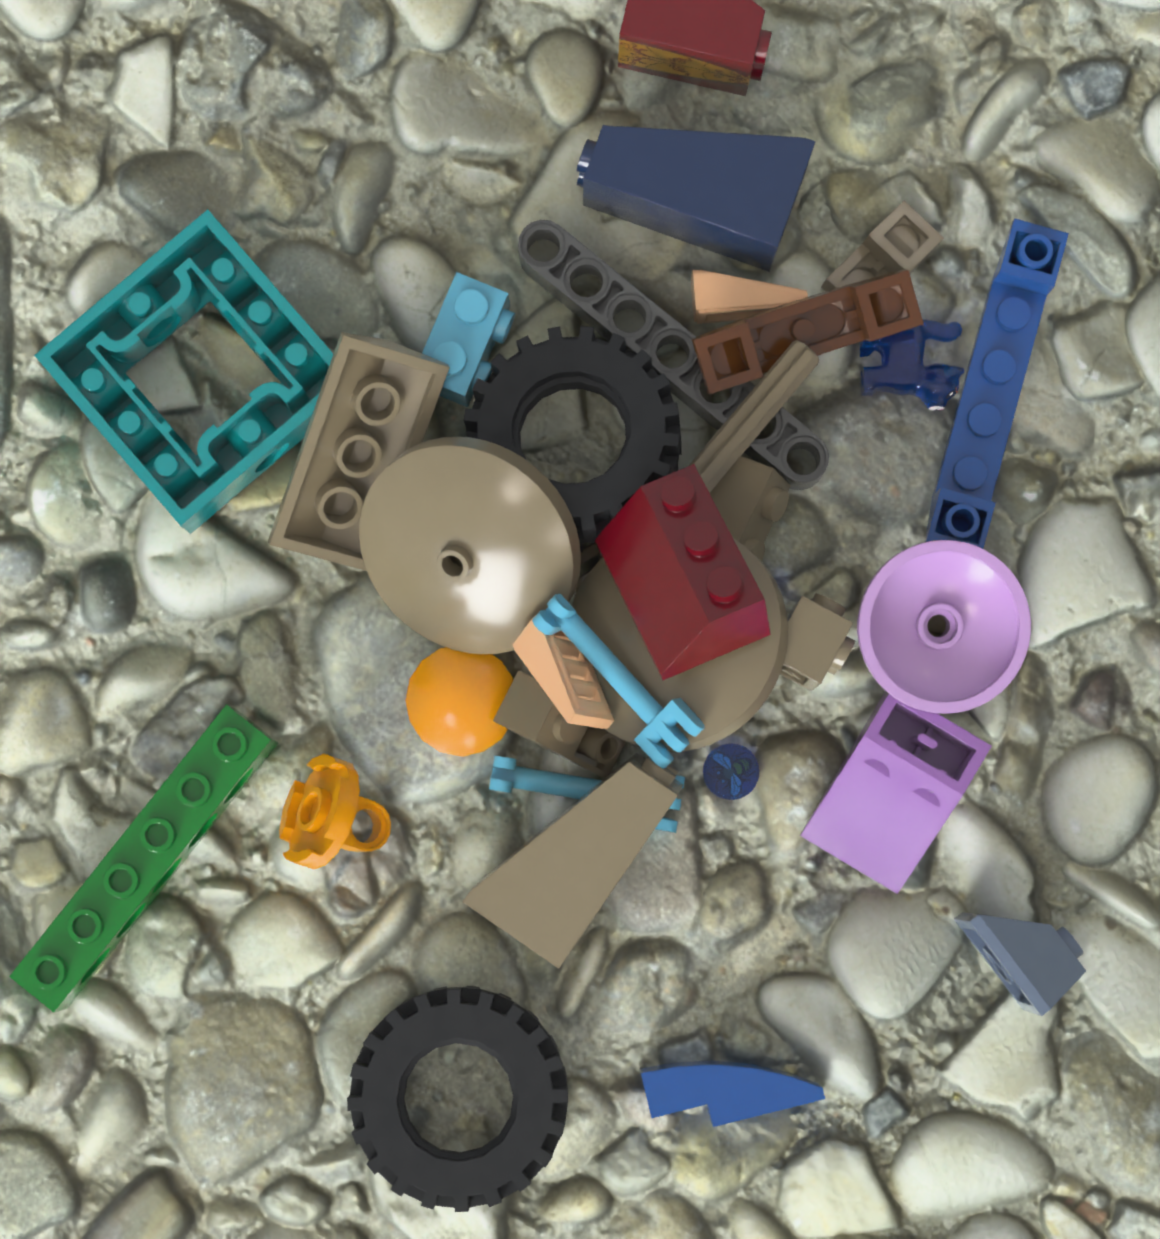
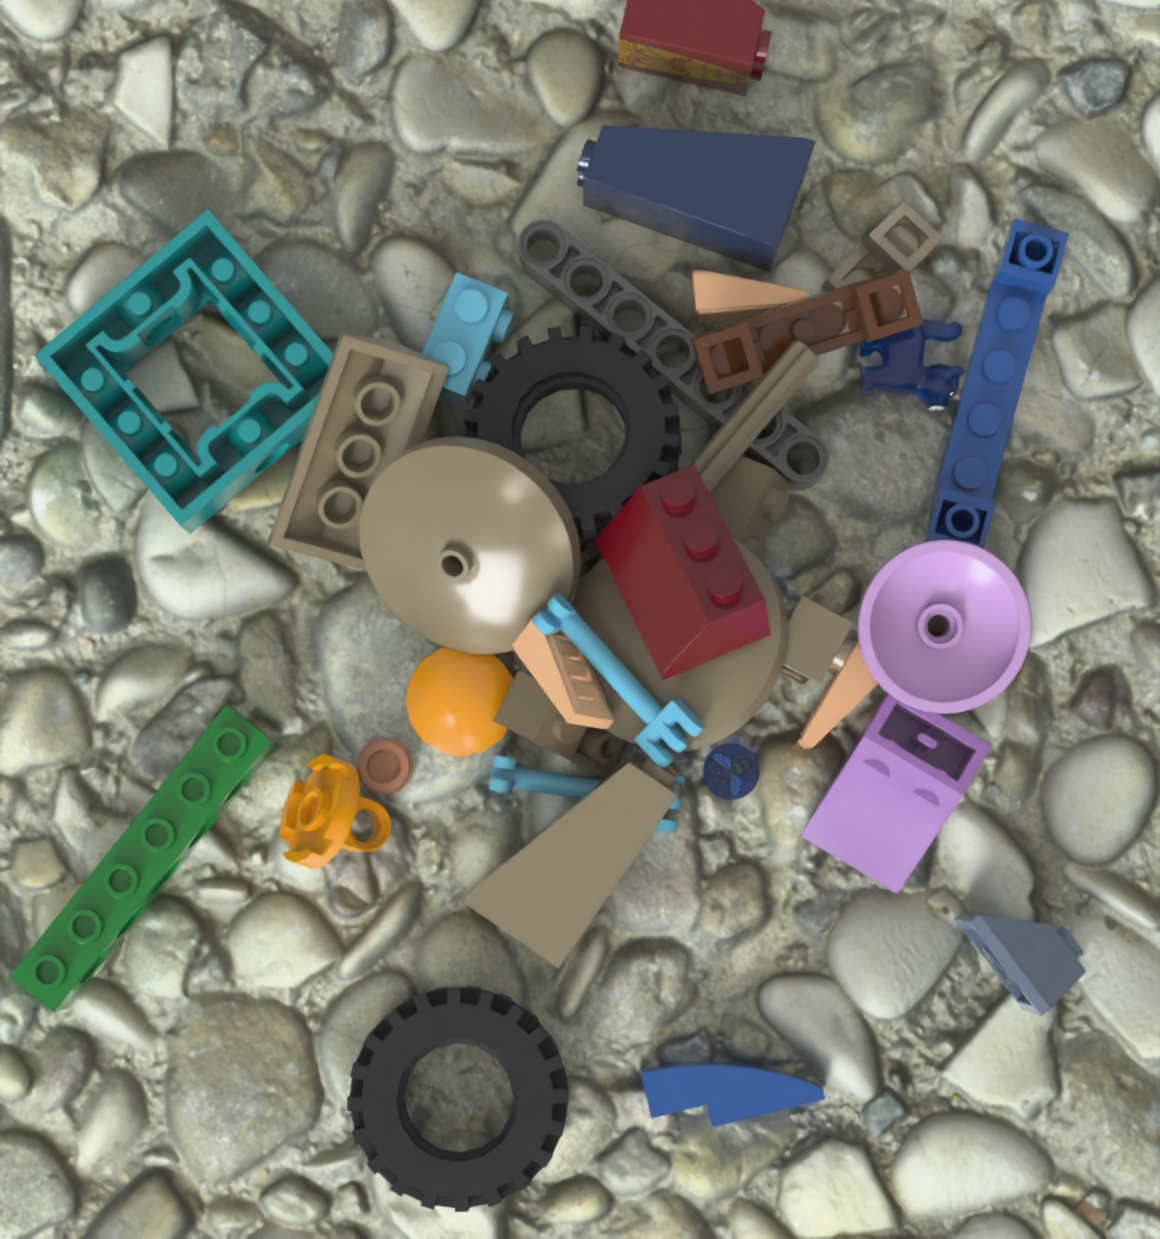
none -> nougat tile [356,738,414,795]
none -> light nougat slope [797,639,878,749]

